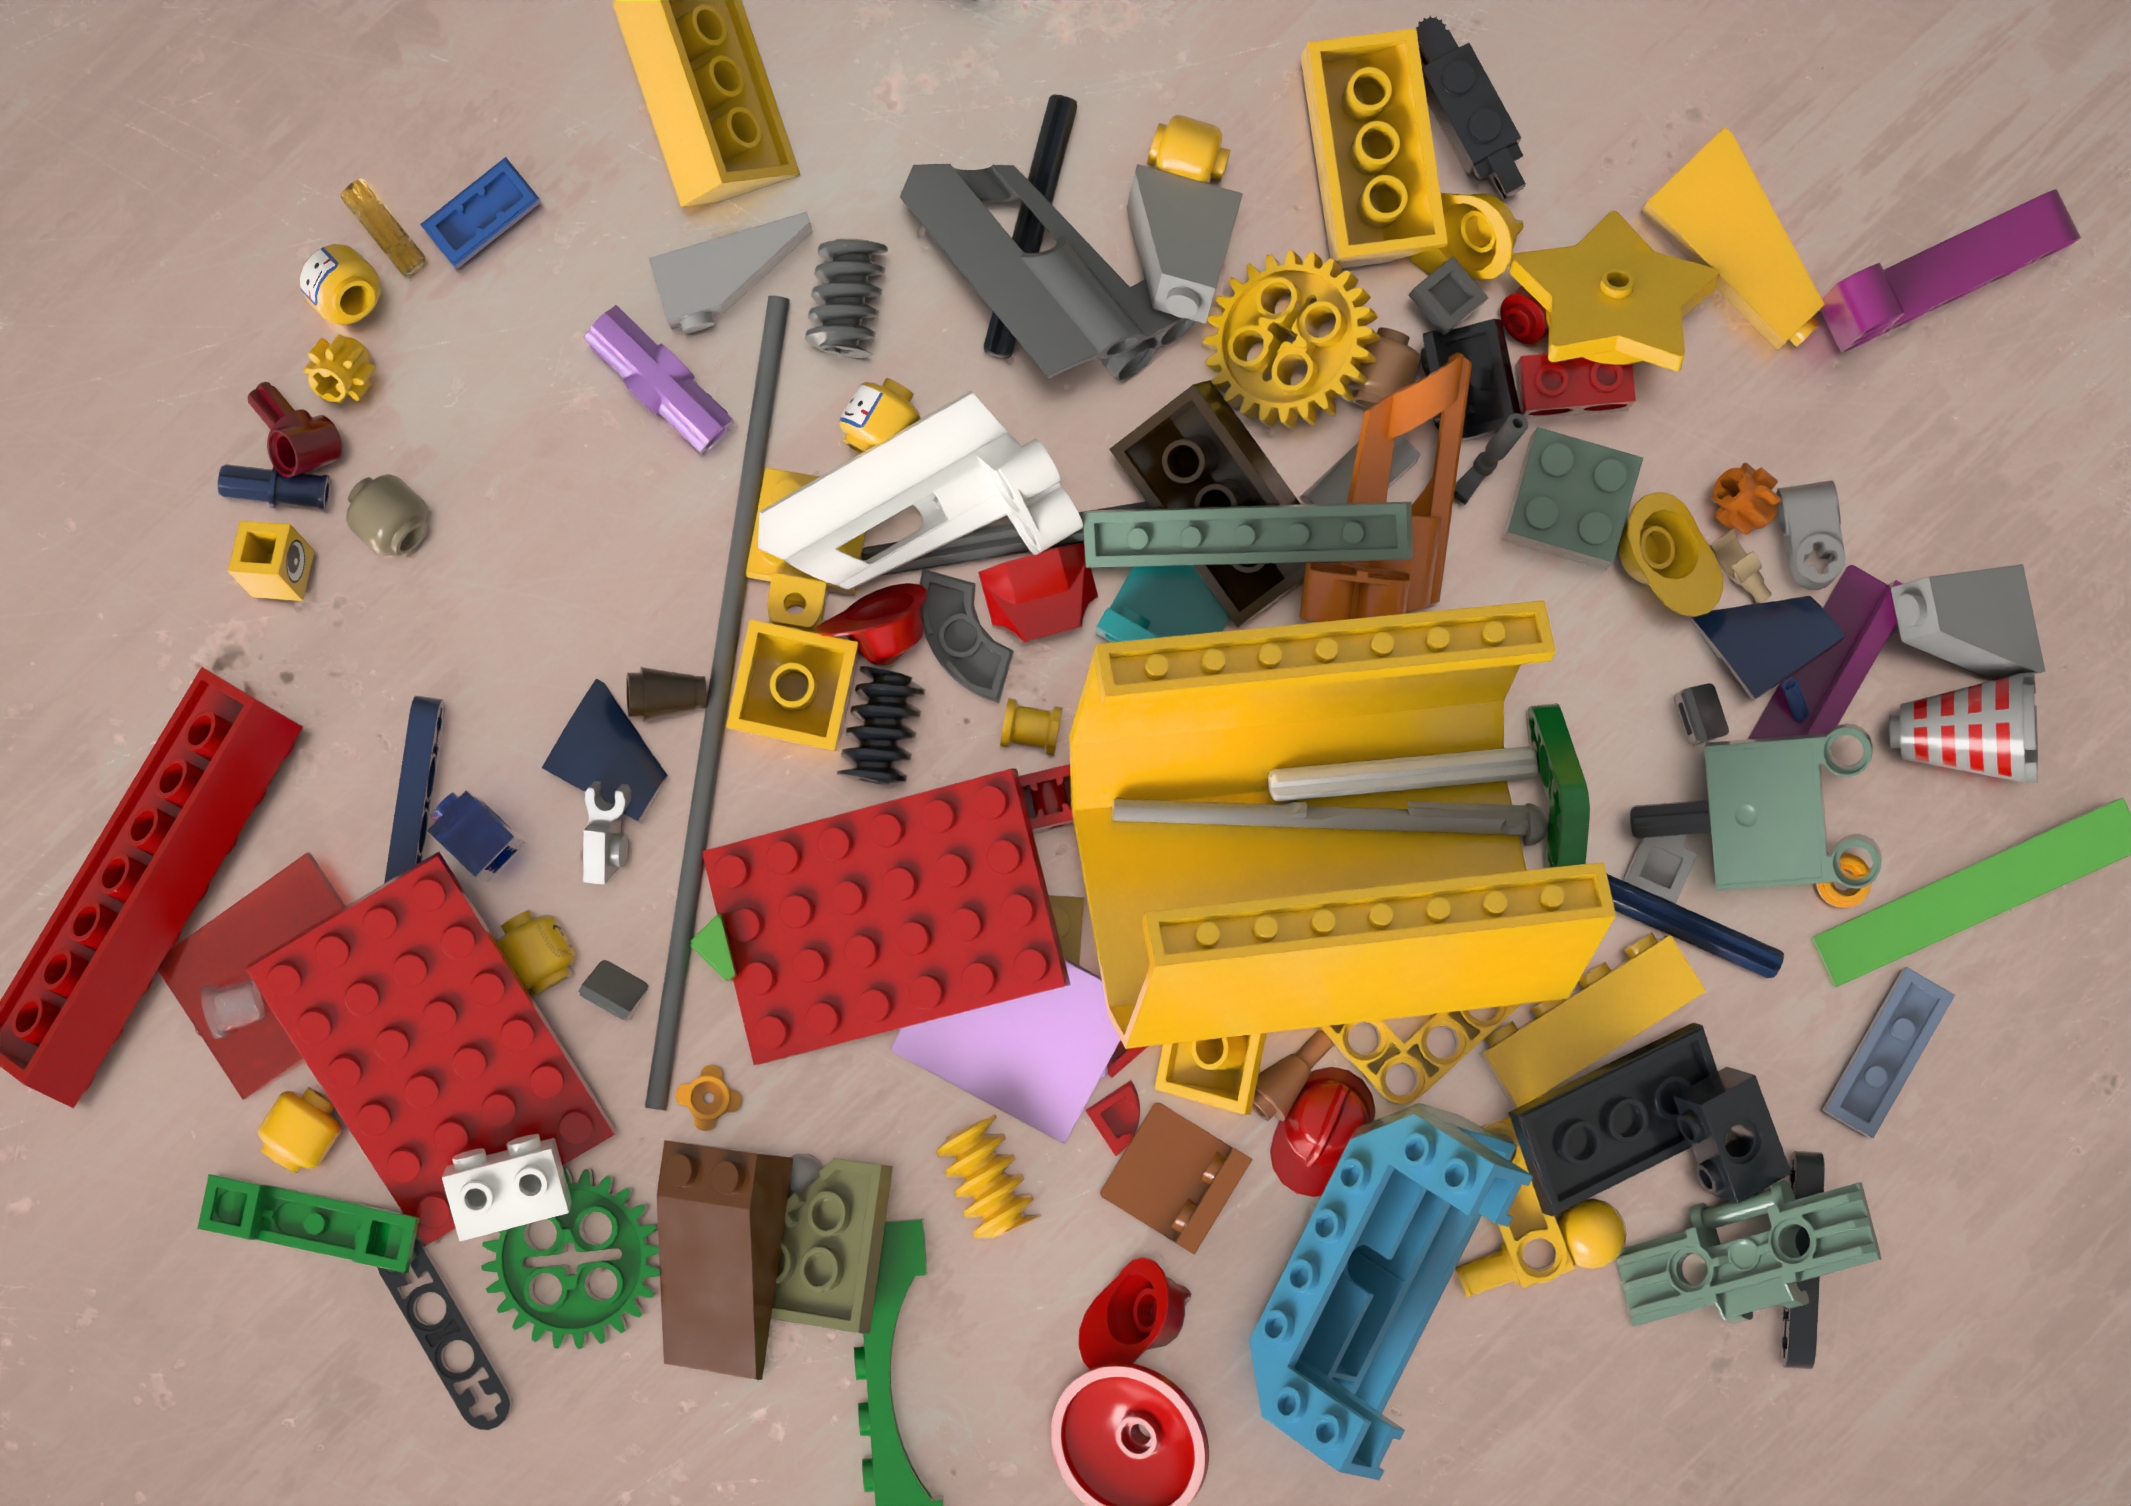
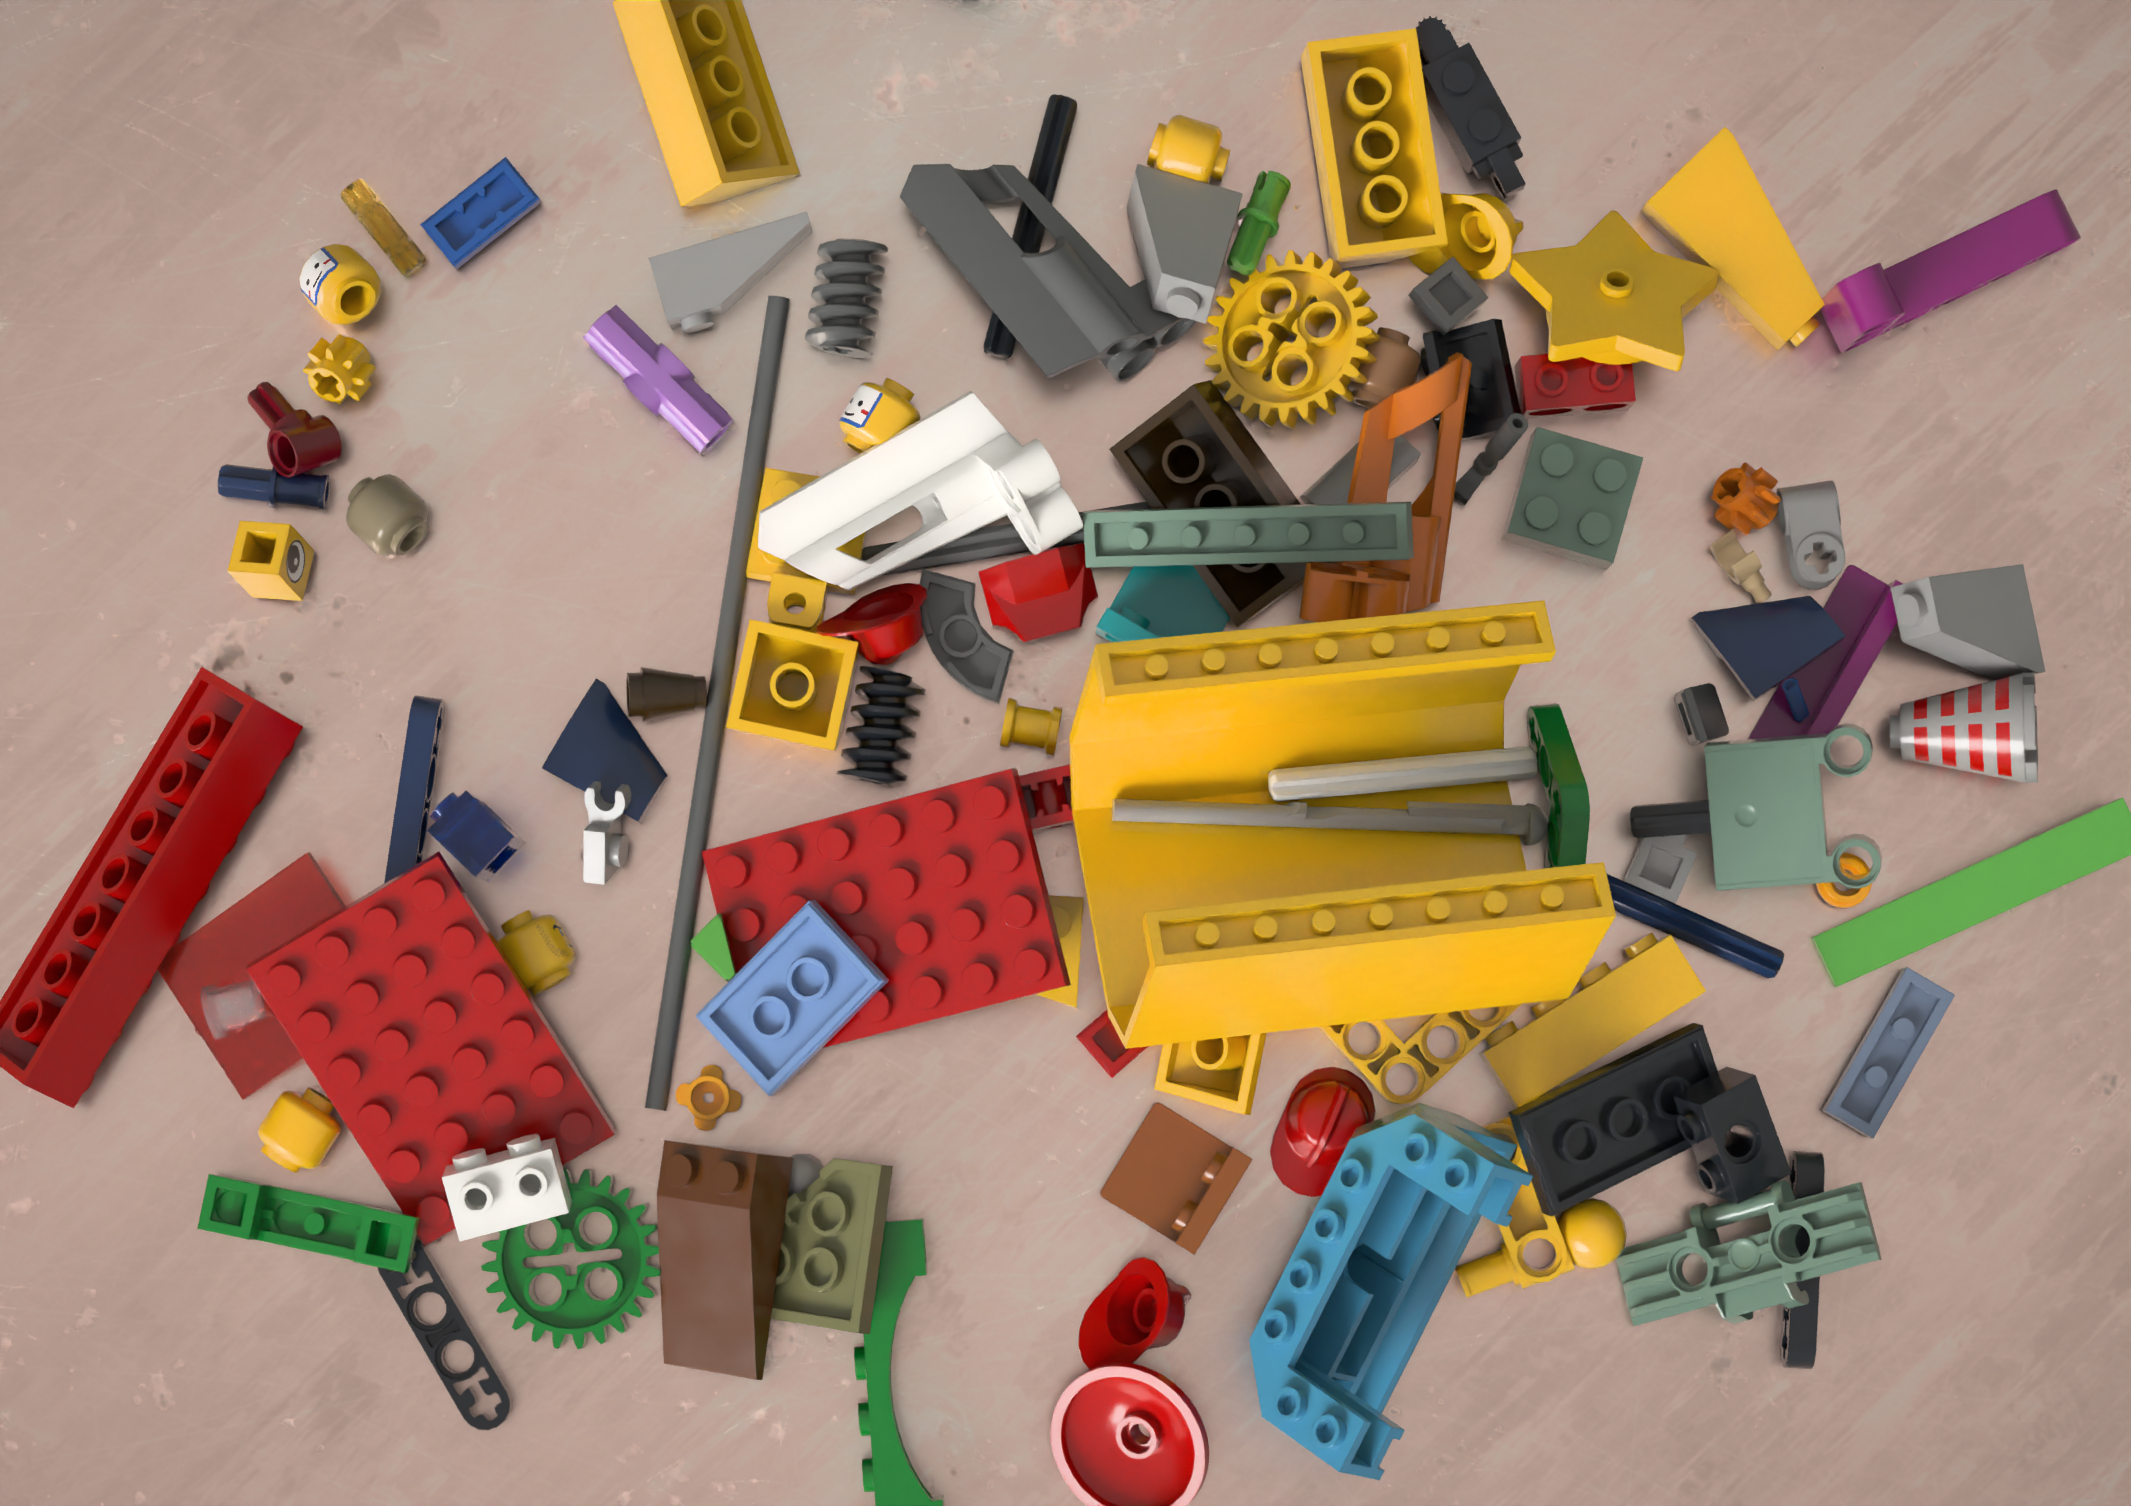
dark grey slope [578,960,649,1021] -> none
lavender piece [890,958,1121,1144] -> none
yellow piece [936,1114,1041,1239] -> none
red tile [1085,1080,1140,1156] -> none
nougat cone [1252,1031,1334,1121] -> none
red plate [1500,286,1549,344] -> none
yellow piece [1618,492,1723,617] -> none
none -> medium blue tile [696,900,889,1096]
none -> bright green axle [1226,171,1291,275]

